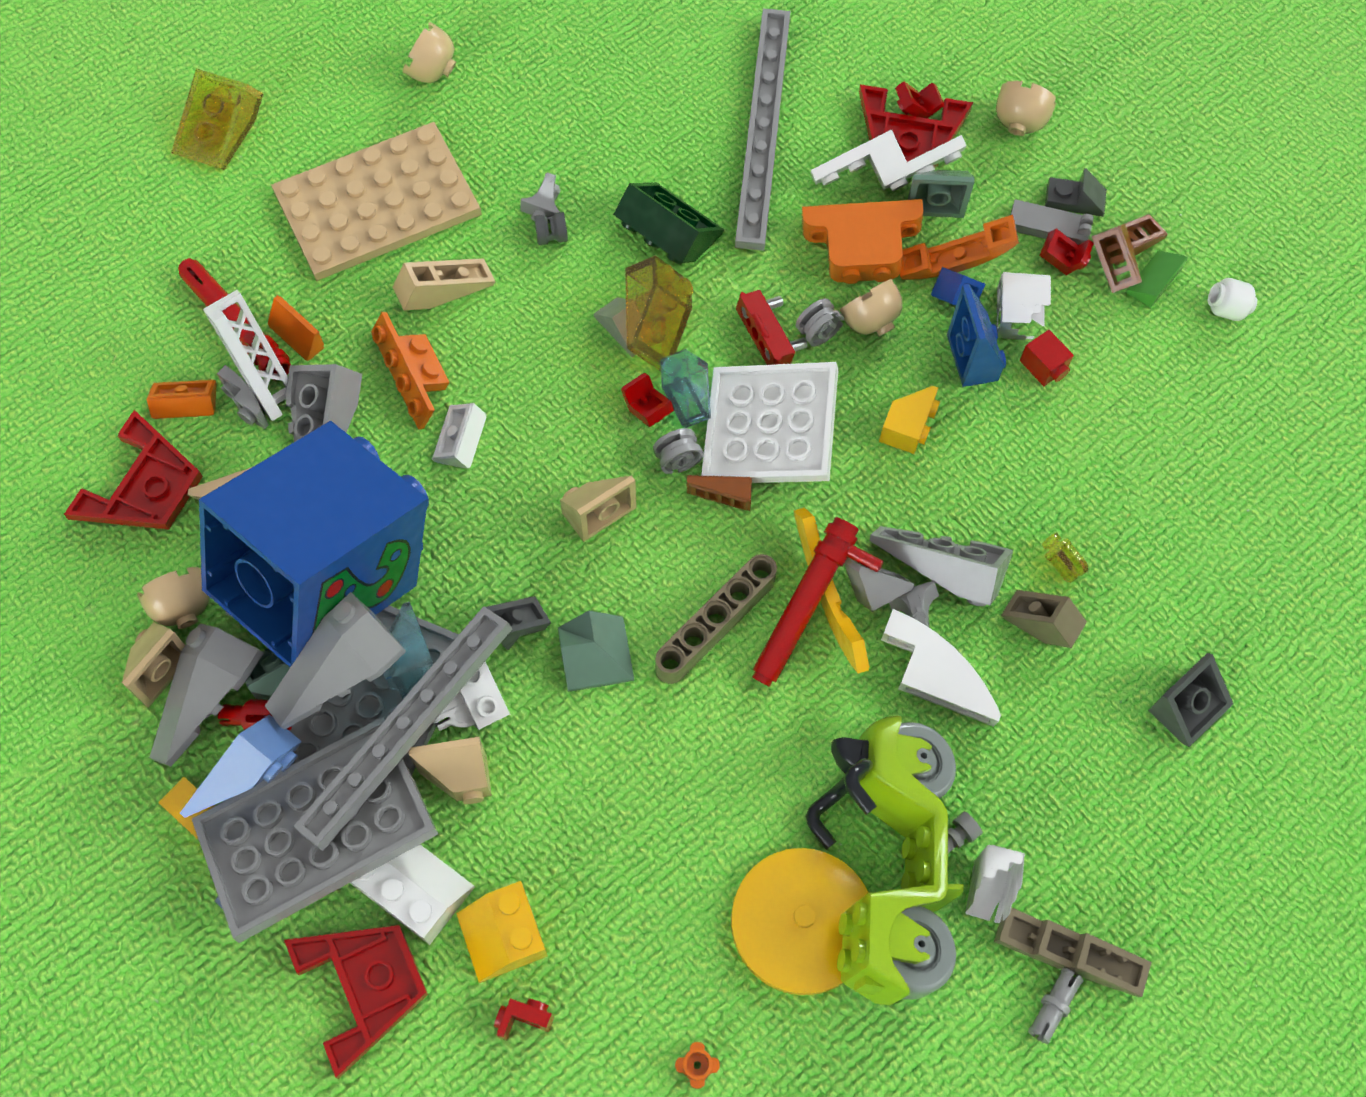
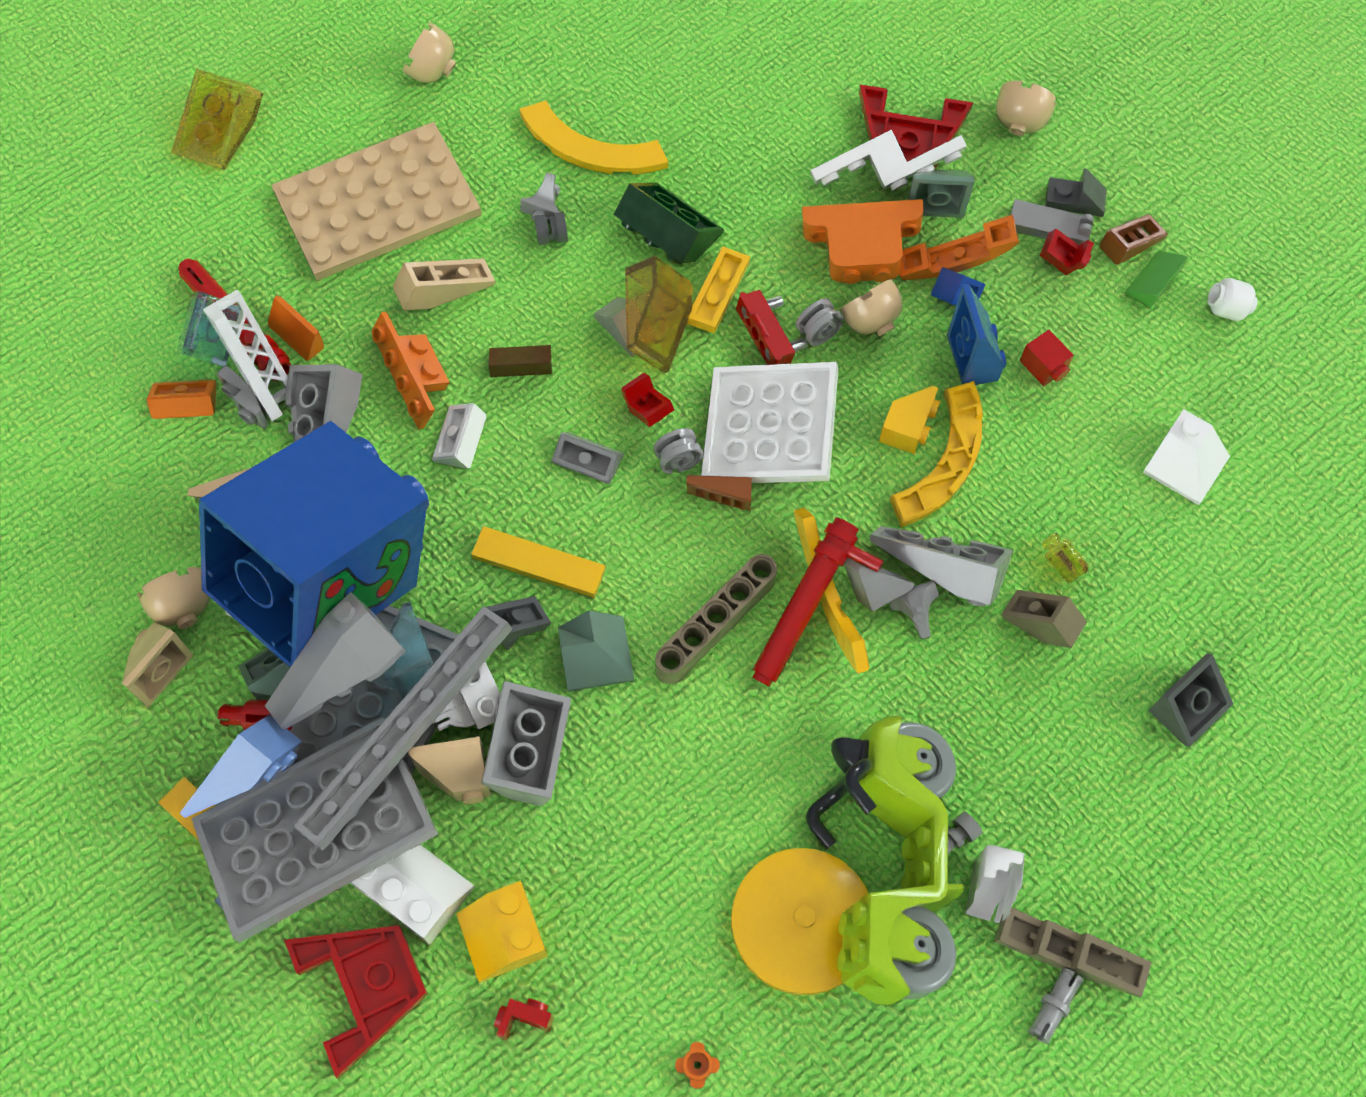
red wing [64,410,203,530] -> none
light grey wedge [149,624,263,767] -> none
tan slope [560,475,636,542] -> none
clear light blue slope [660,349,711,428] -> none
light grey plate [735,8,791,251] -> none
white slope [881,609,1001,727] -> none
red bracket [895,81,944,118] -> none
white piece [997,272,1051,340] -> none
slope [1092,223,1142,293] -> none
none -> clear light blue slope [176,291,240,367]
none -> yellow tile [471,526,606,598]
none -> light grey slope [481,681,571,807]
none -> reddish brown slope [488,345,552,377]
none -> yellow tile [519,100,668,174]
none -> light grey slope [551,432,624,484]
none -> yellow plate [687,246,750,334]
none -> yellow tile [890,381,983,527]
none -> white slope [1143,409,1230,505]

